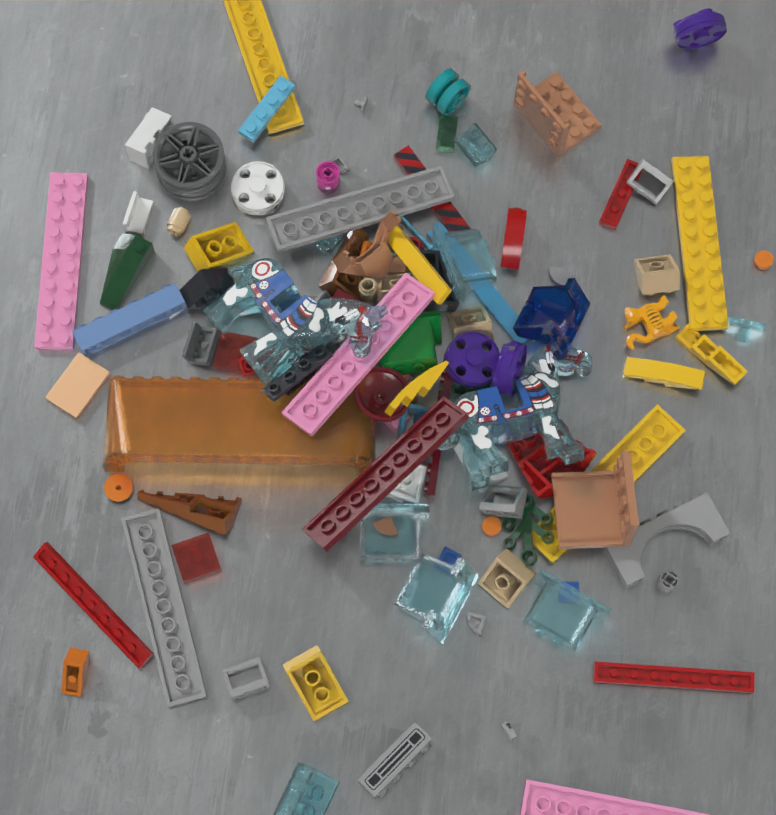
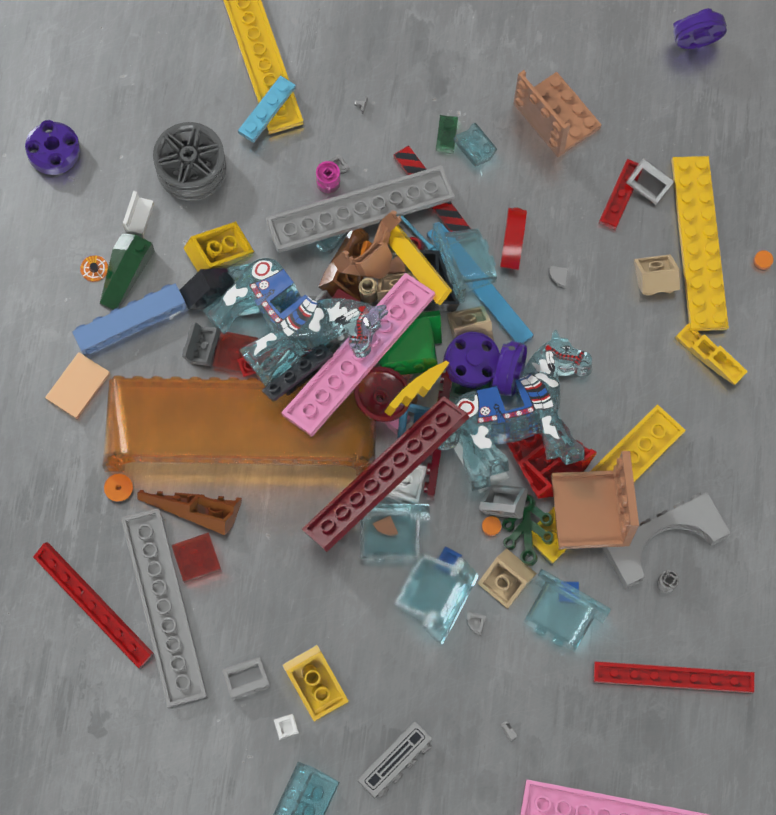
bright pink plate [34,172,88,351] -> none
orange slope [61,647,90,697] -> none
white wedge [125,107,174,169] -> none
tan brick [166,207,191,236] -> none
white piece [231,161,285,215] -> none
teal wheel [425,68,471,116] -> none
clear blue windscreen [513,278,590,360] -> none
yellow slope [623,357,706,390] -> none
light orange animal [624,295,680,350] -> none
clear light blue tile [728,316,767,343] -> none
none -> dark purple piece [25,120,80,175]
none -> orange piece [80,255,108,282]
none -> white tile [274,714,299,740]

